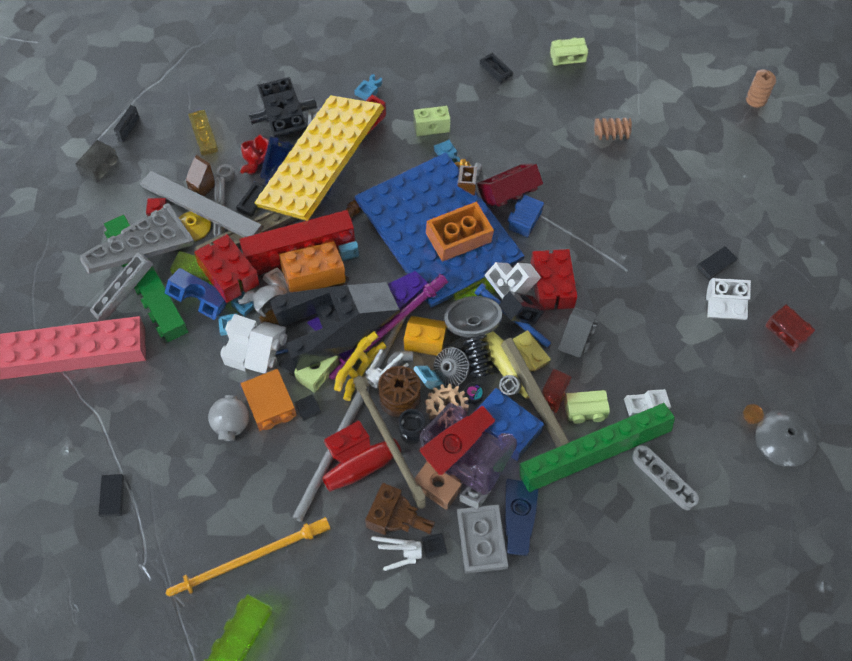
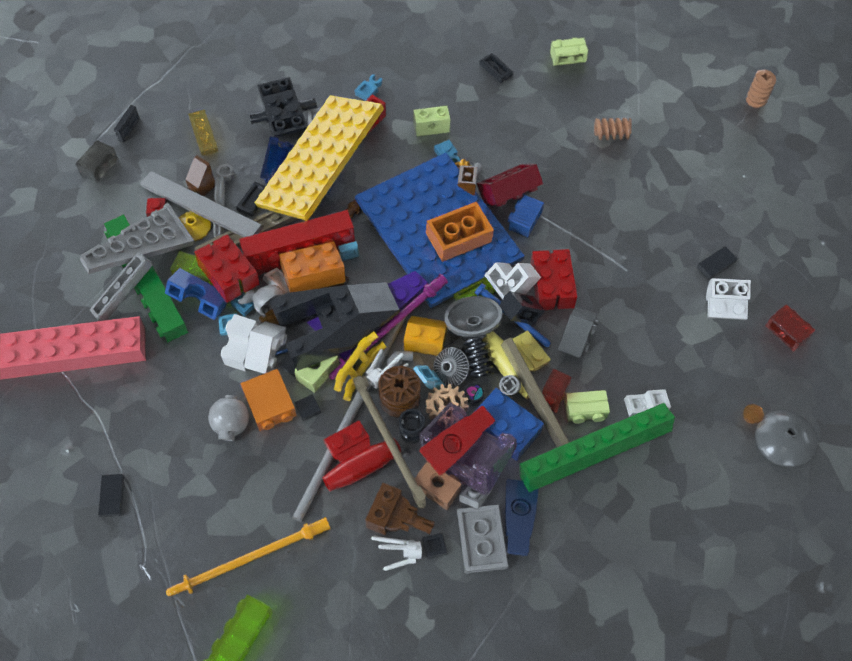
red hair [240,134,272,175] -> none
light grey beam [632,445,699,510] -> none

